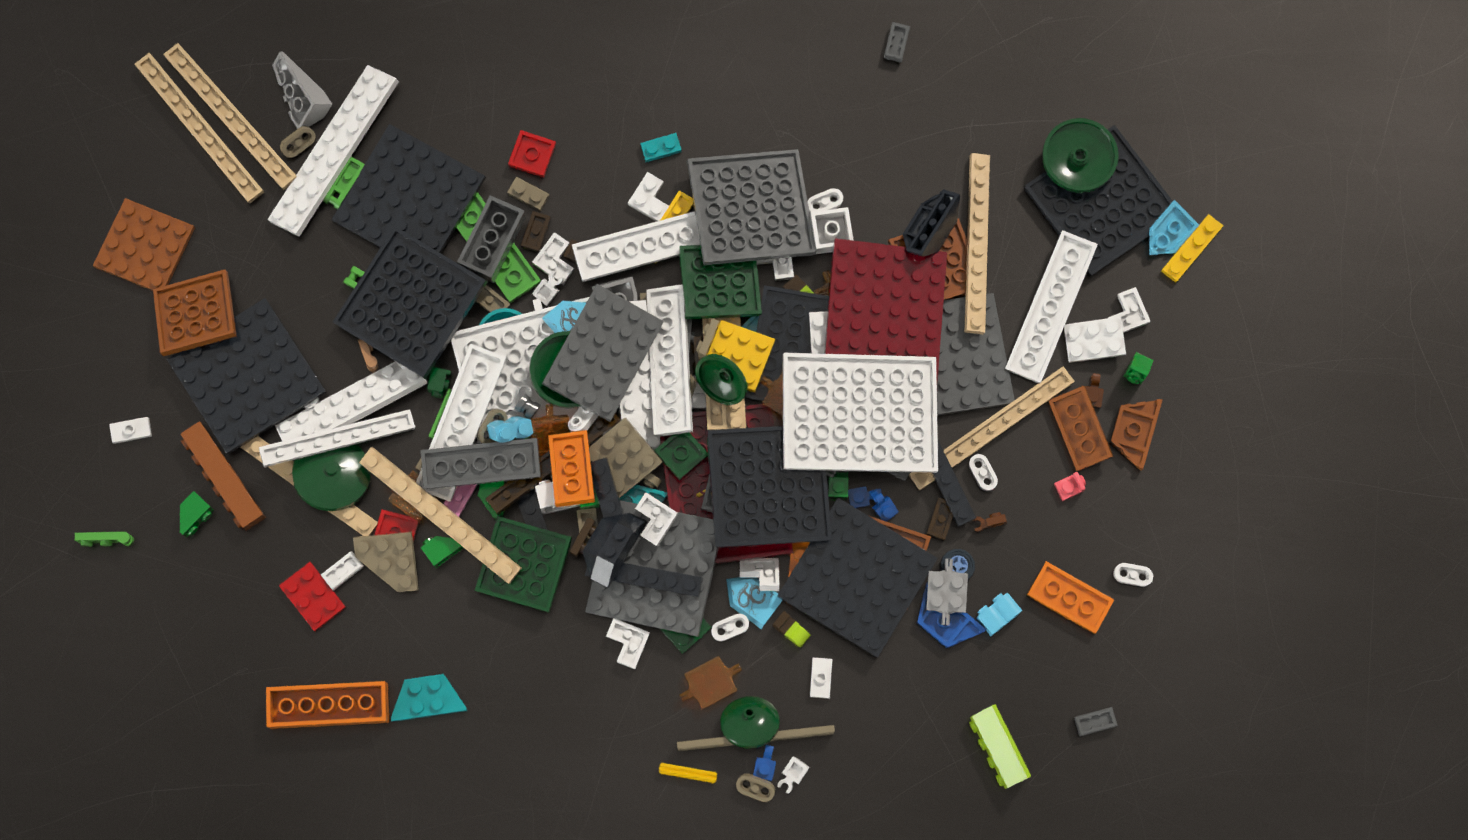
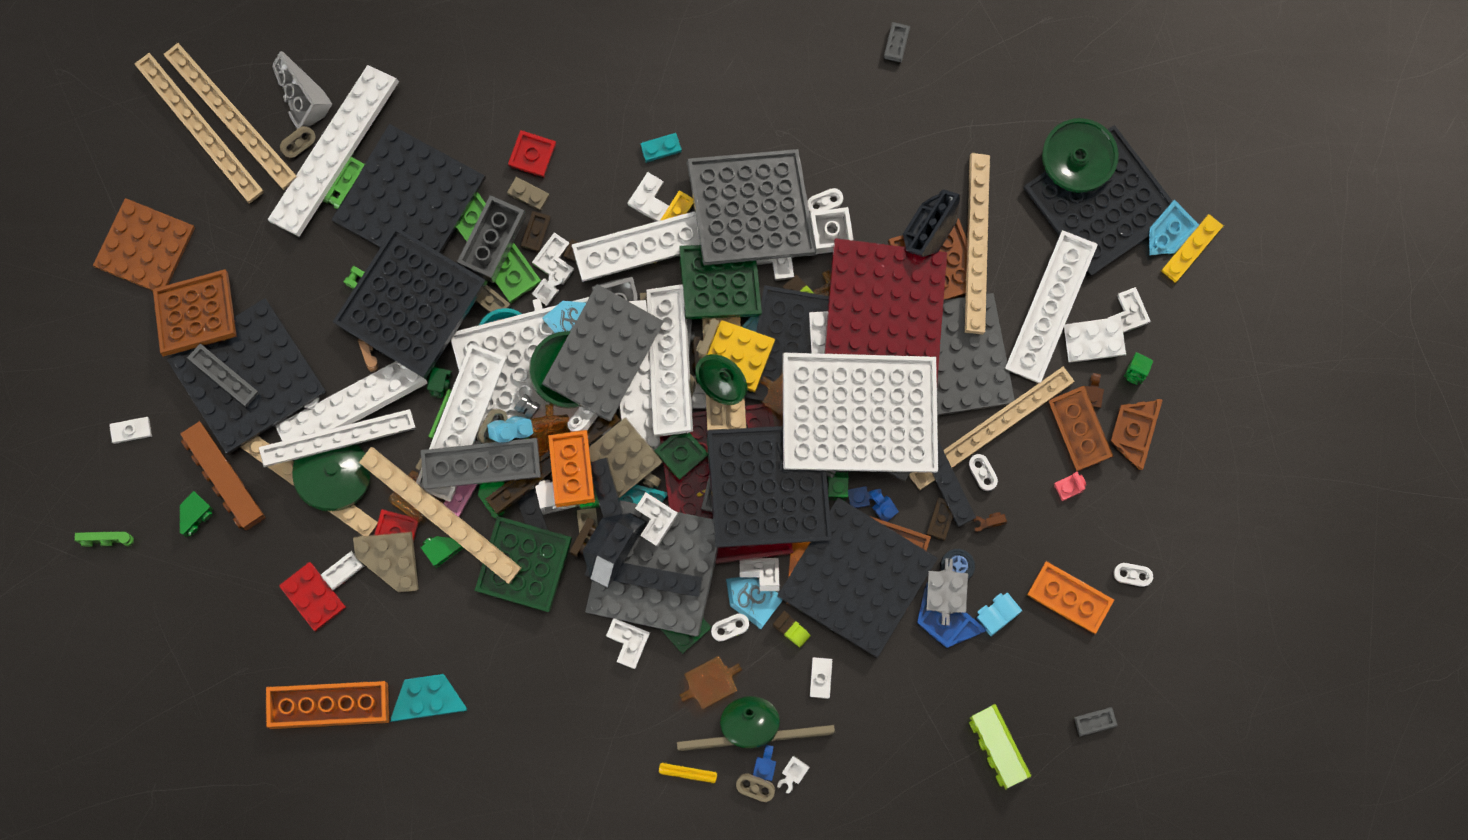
none -> dark grey plate [187,344,259,407]

